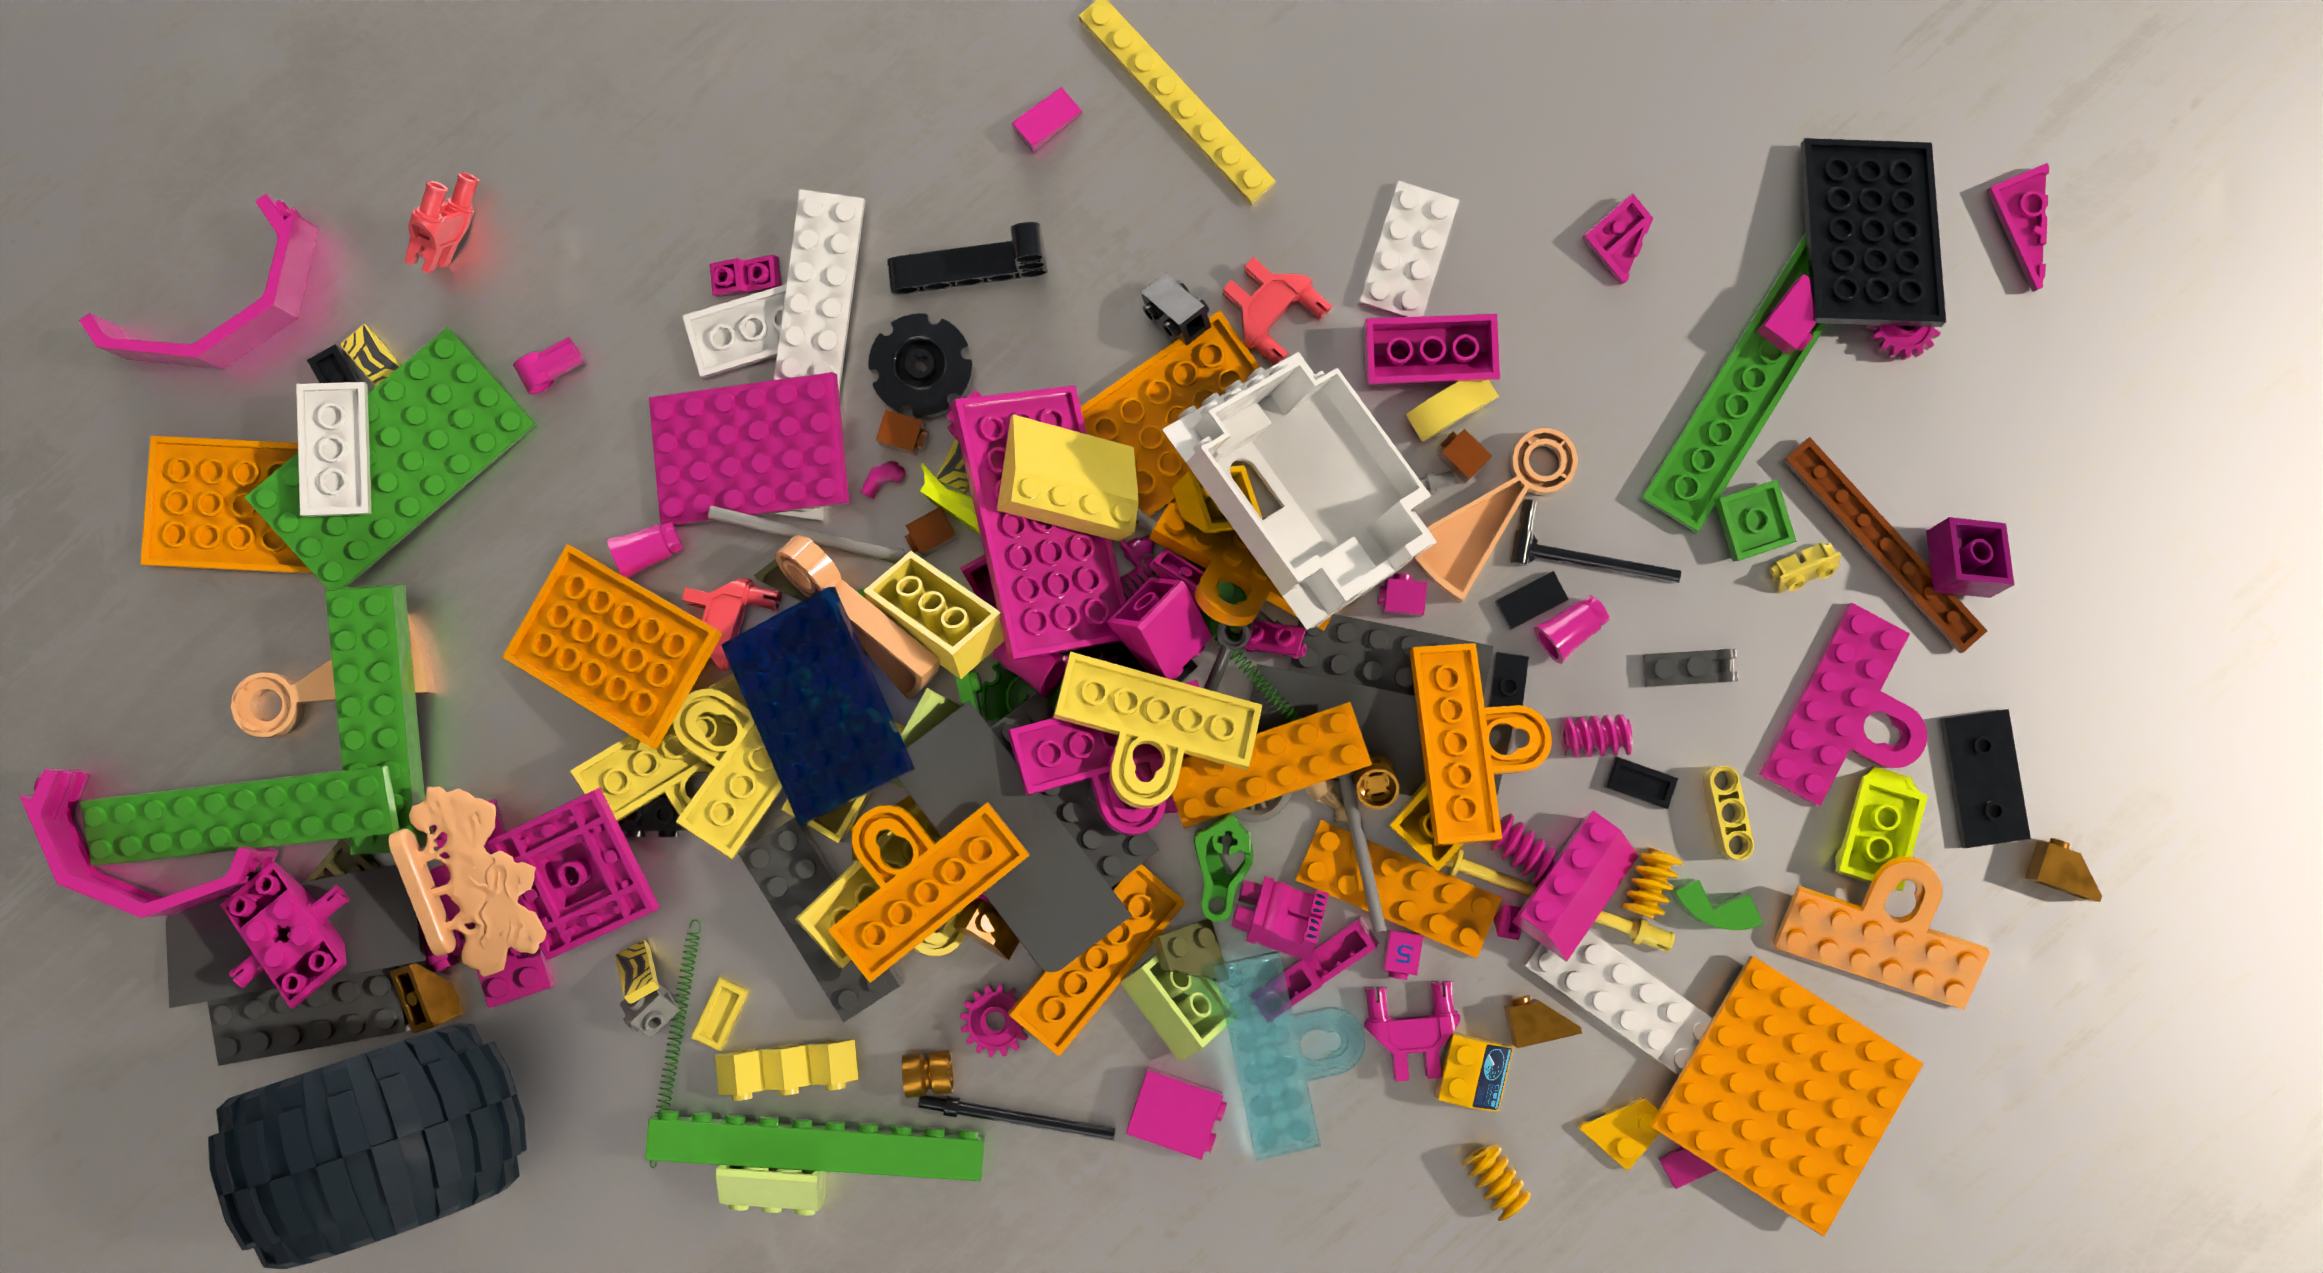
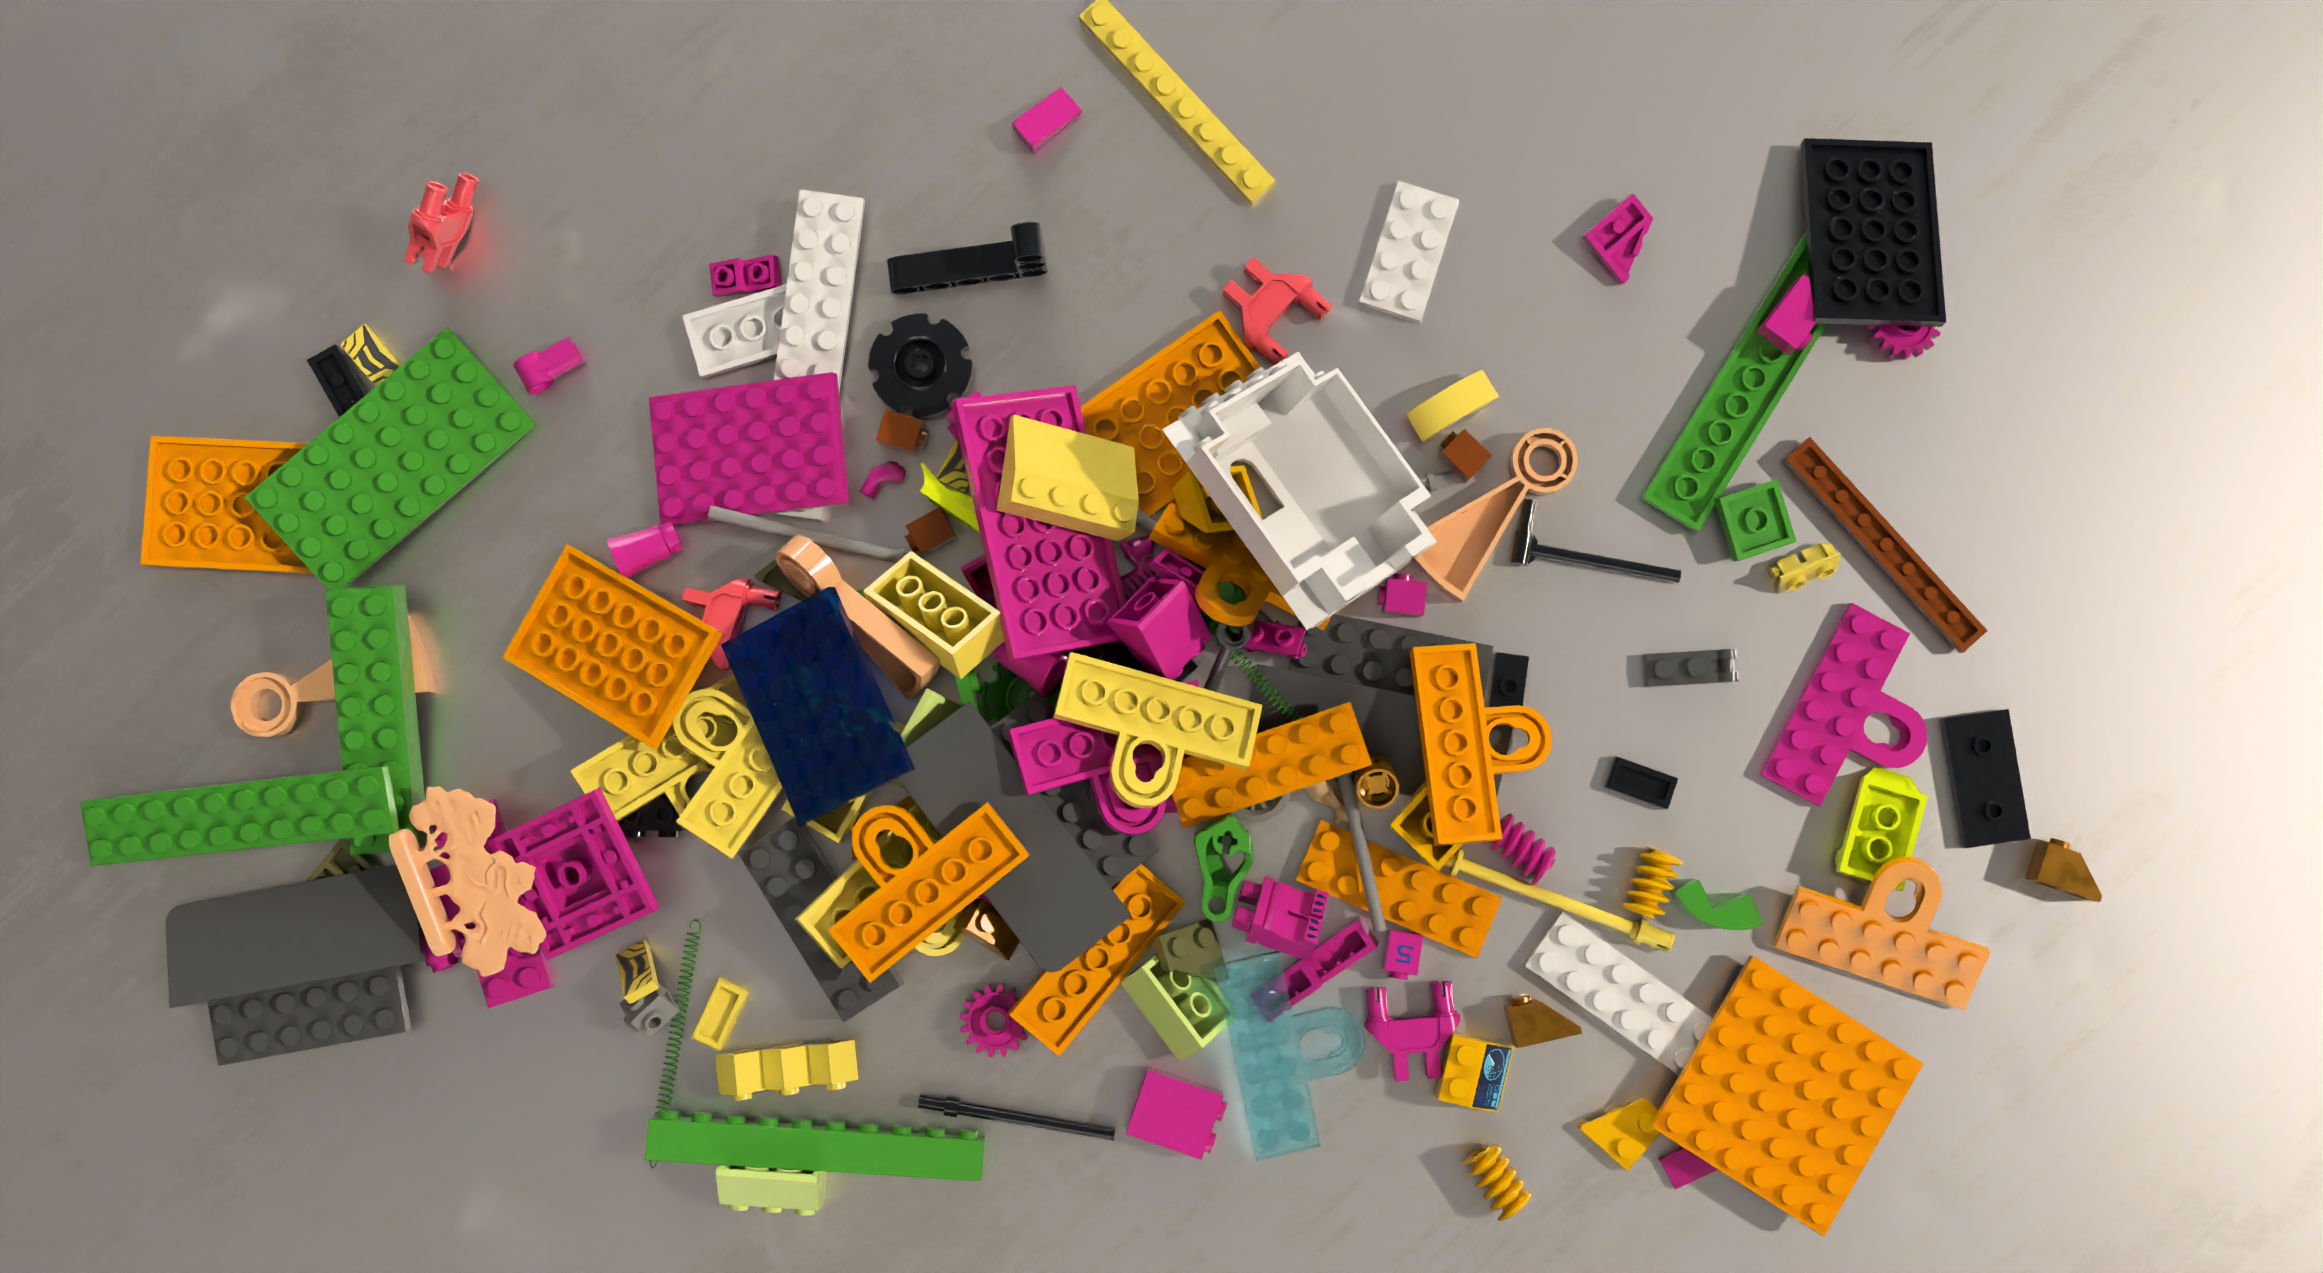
dark pink panel [19,769,278,918] -> none
dark pink panel [79,194,319,370] -> none
black wheel [208,1023,527,1269] -> none
dark pink slope [220,862,350,1009] -> none
white plate [296,382,372,517] -> none
pearl gold slope [389,963,464,1033] -> none
pearl gold wheel [902,1050,954,1098] -> none
brick [1140,273,1212,346] -> none
dark pink slope [1363,314,1500,385] -> none
dark pink slope [1493,904,1522,940] -> none
black tile [1495,571,1569,630] -> none
dark pink slope [1512,810,1639,962] -> none
dark pink plant [1534,595,1610,664] -> none
dark pink piece [1561,714,1633,758] -> none
light yellow beam [1703,766,1754,860] -> none
magenta brick [1926,517,2015,598] -> none
dark pink wing [1986,163,2049,292] -> none

